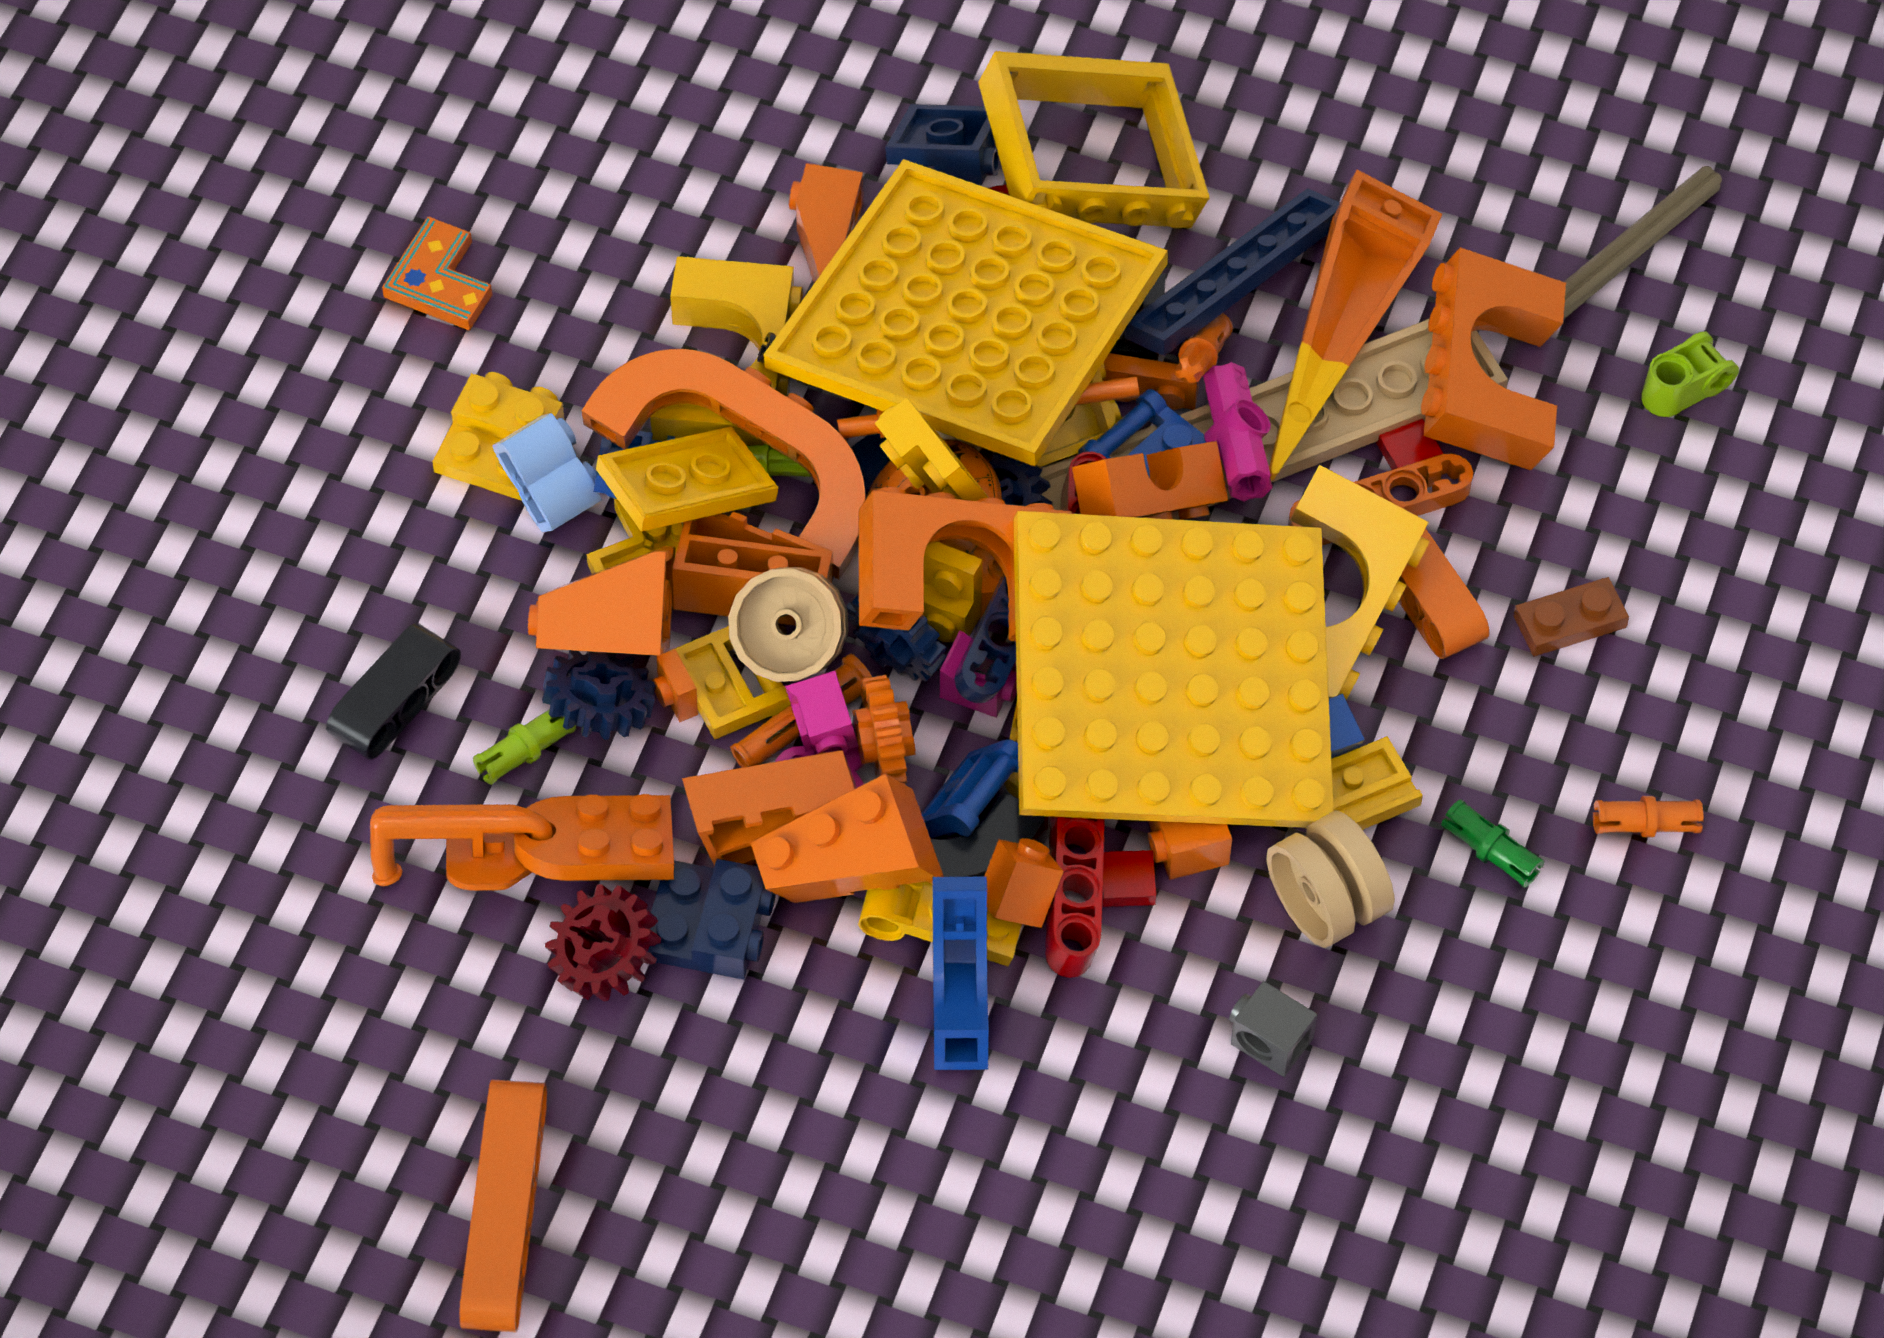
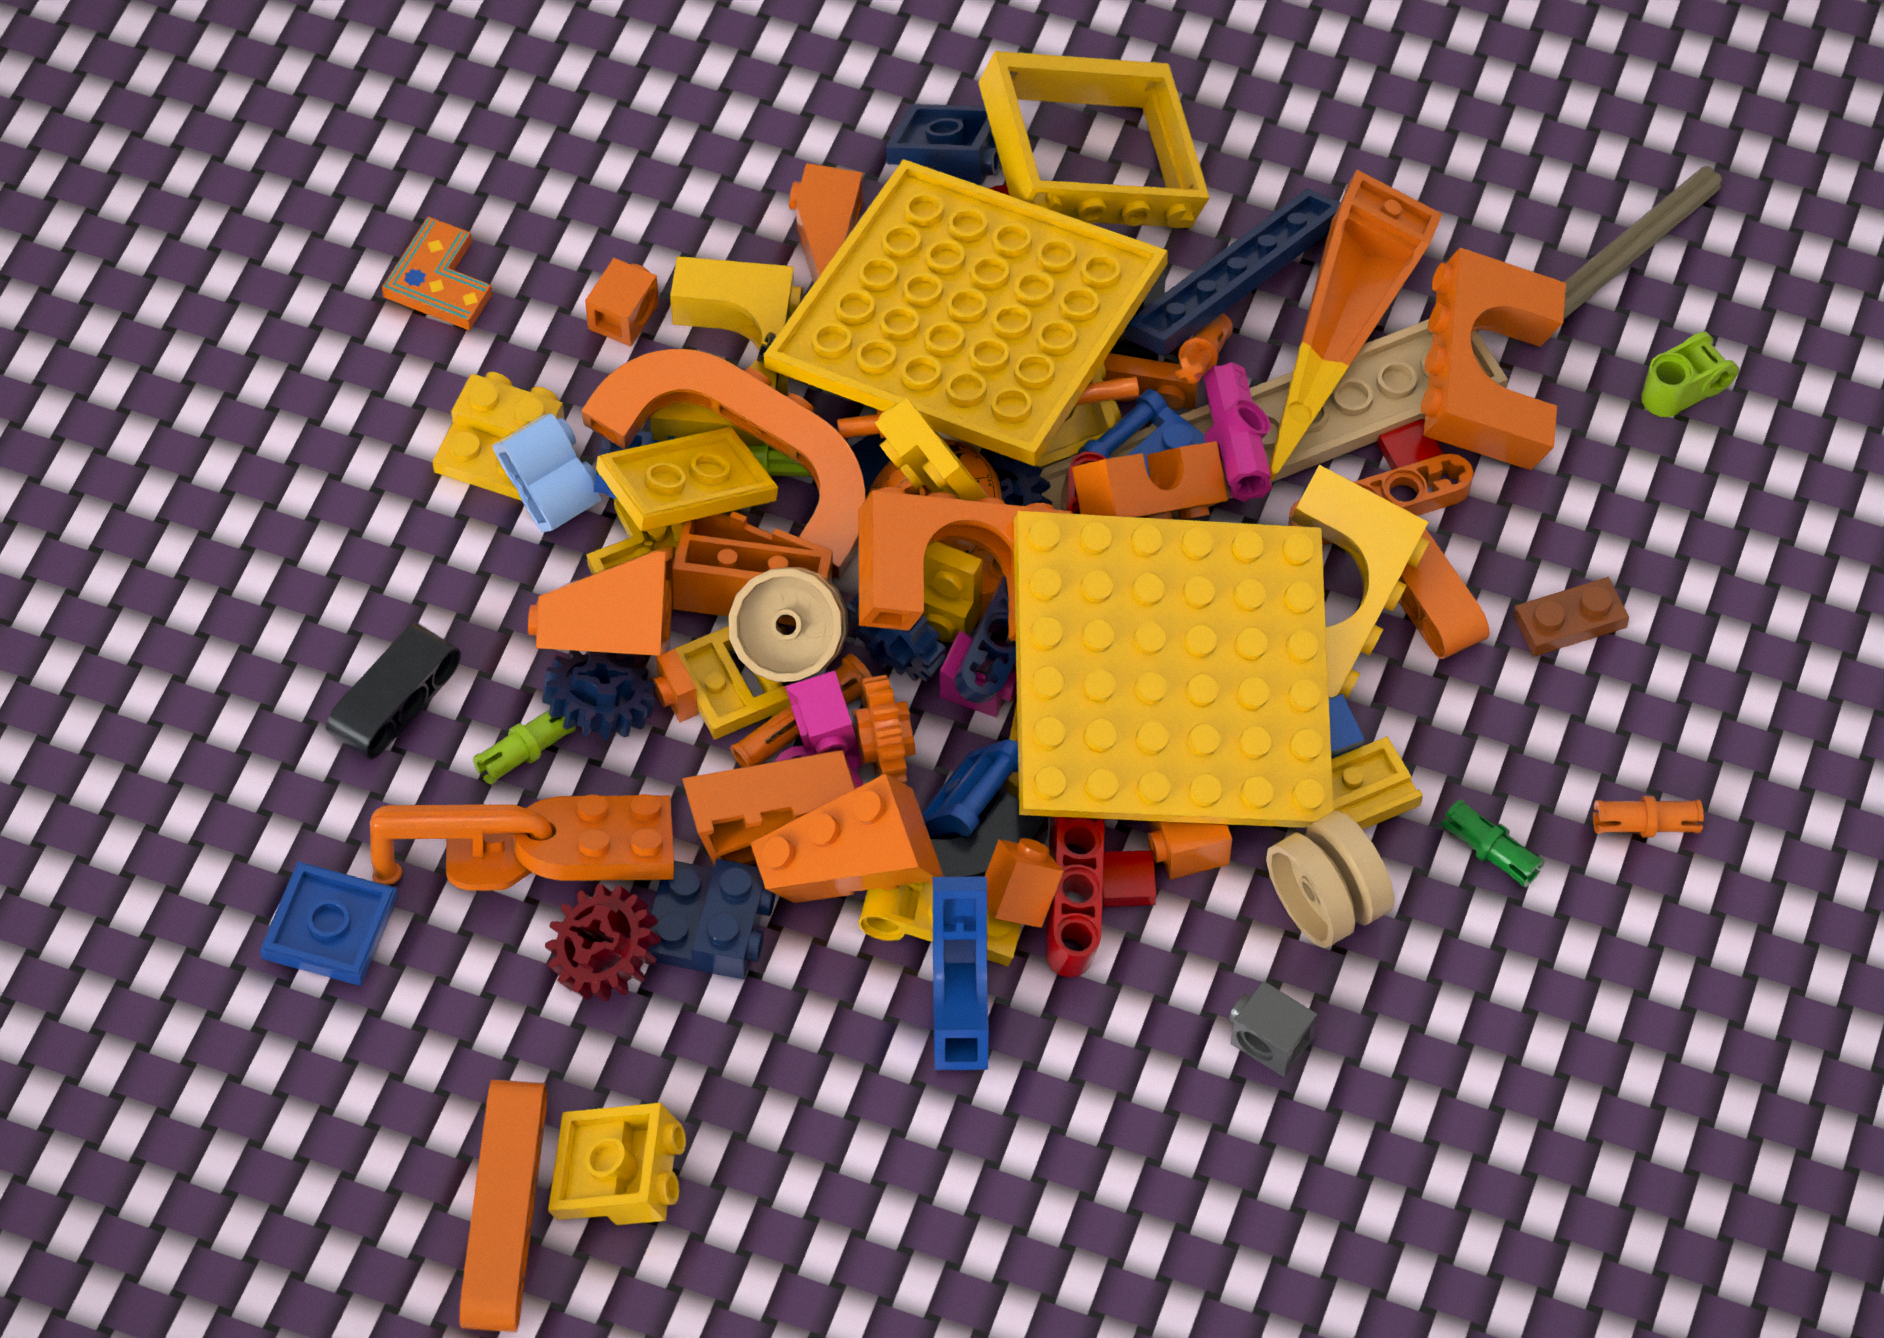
none -> blue plate [260,861,399,986]
none -> yellow plate [548,1103,686,1225]
none -> orange brick [585,258,659,347]

